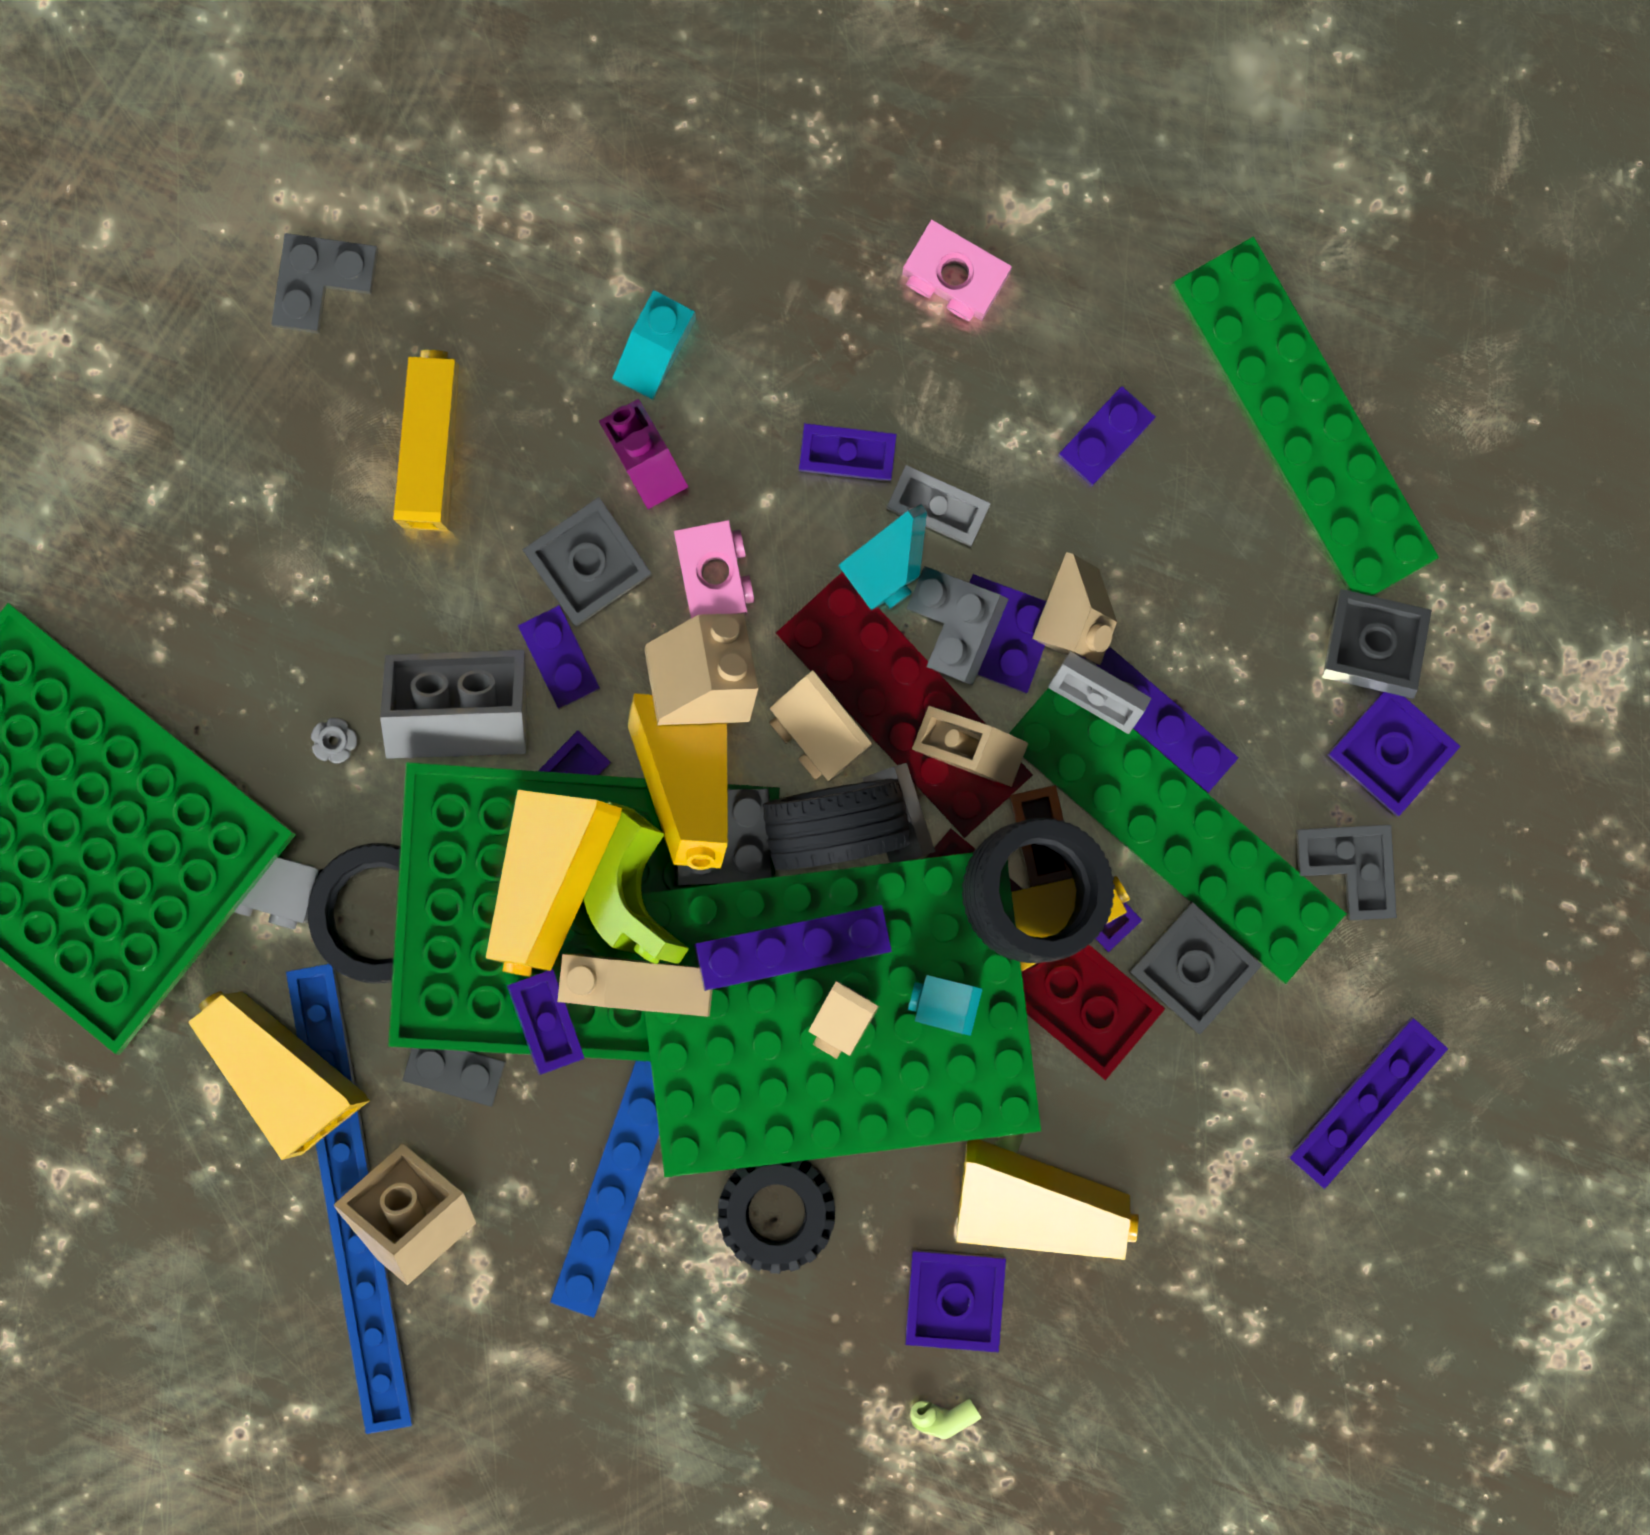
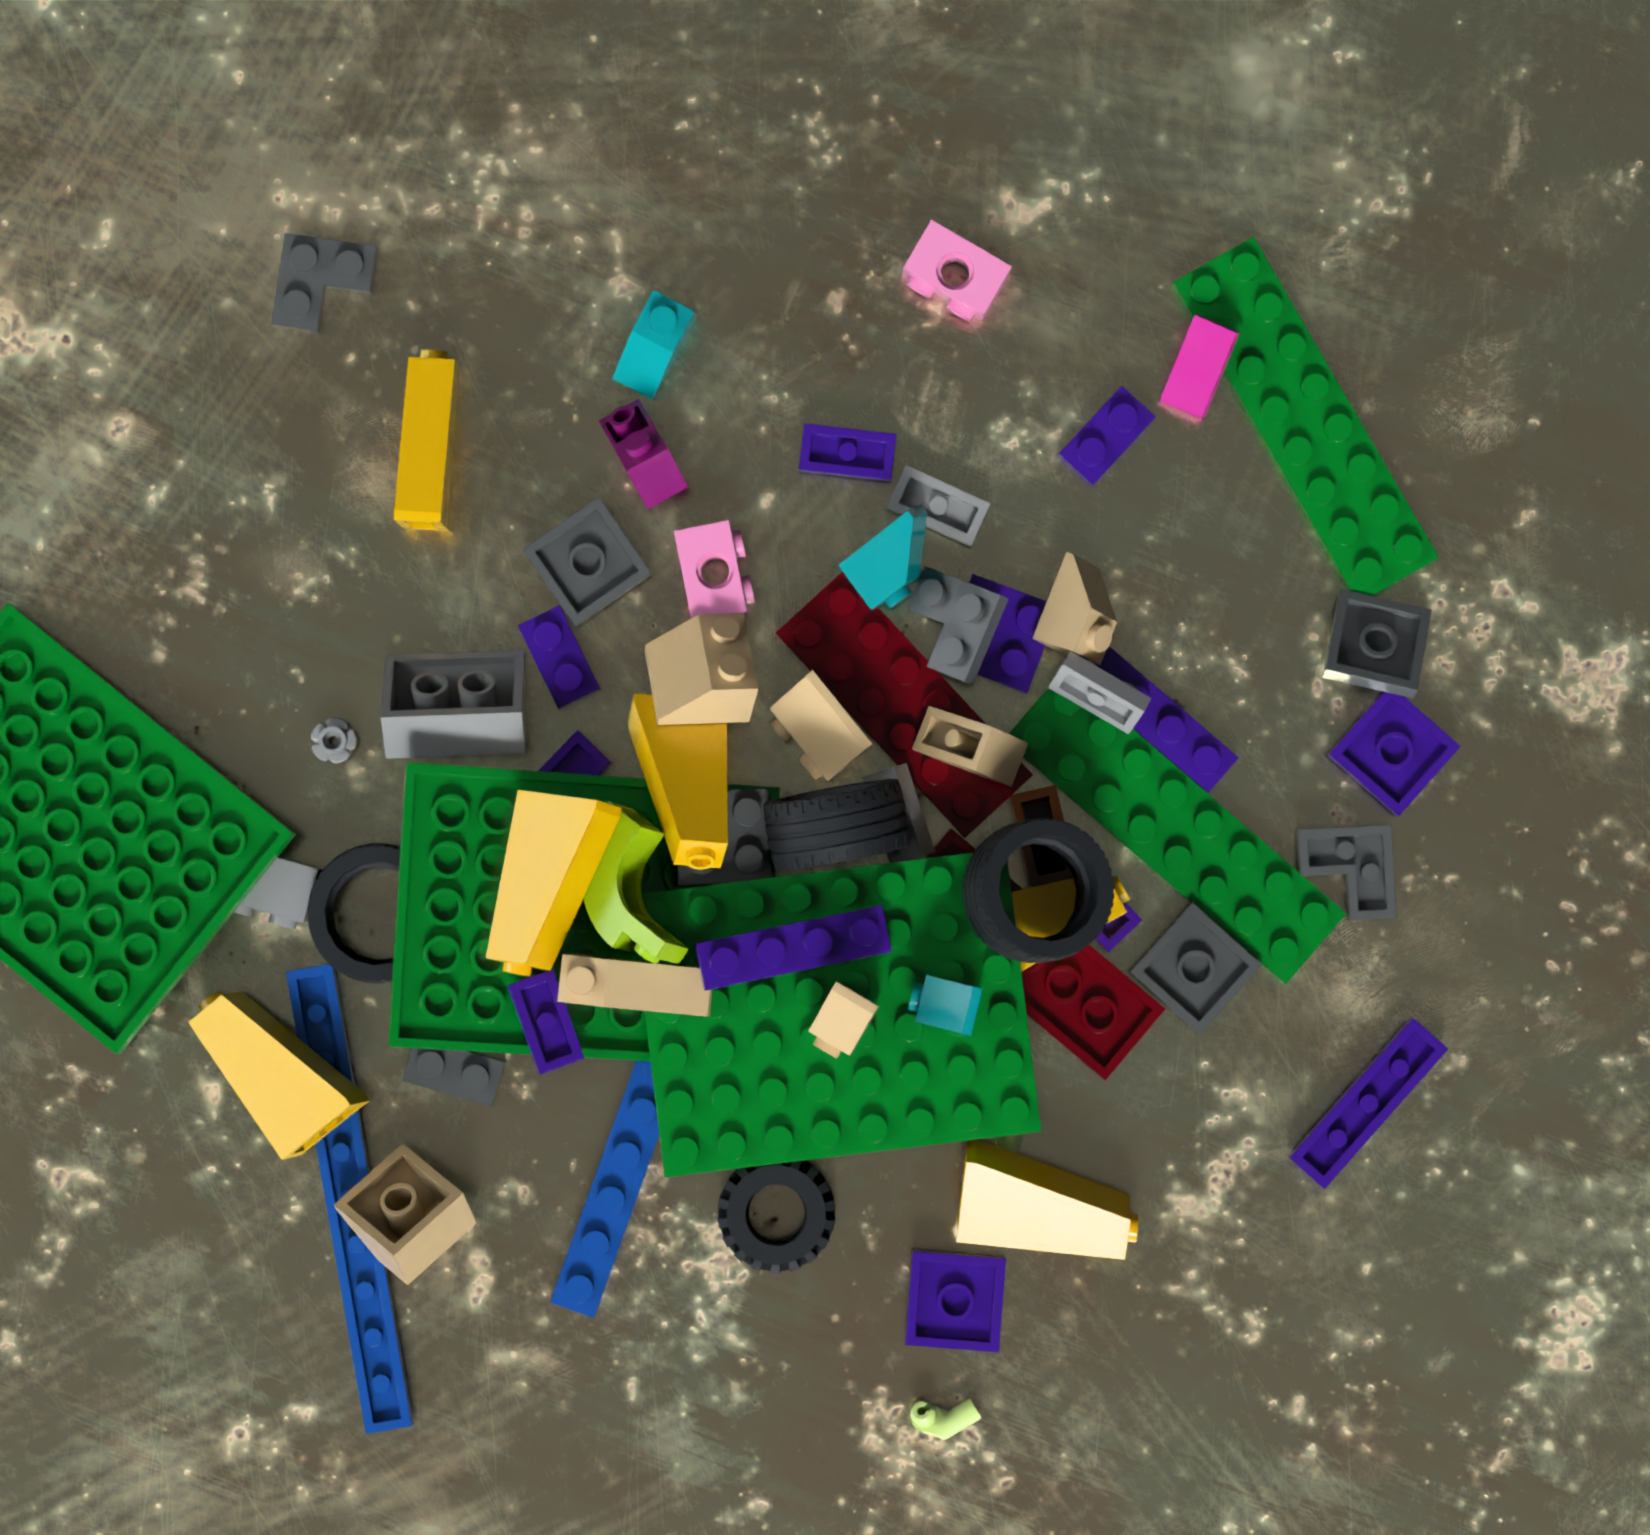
none -> dark pink tile [1160,314,1240,419]

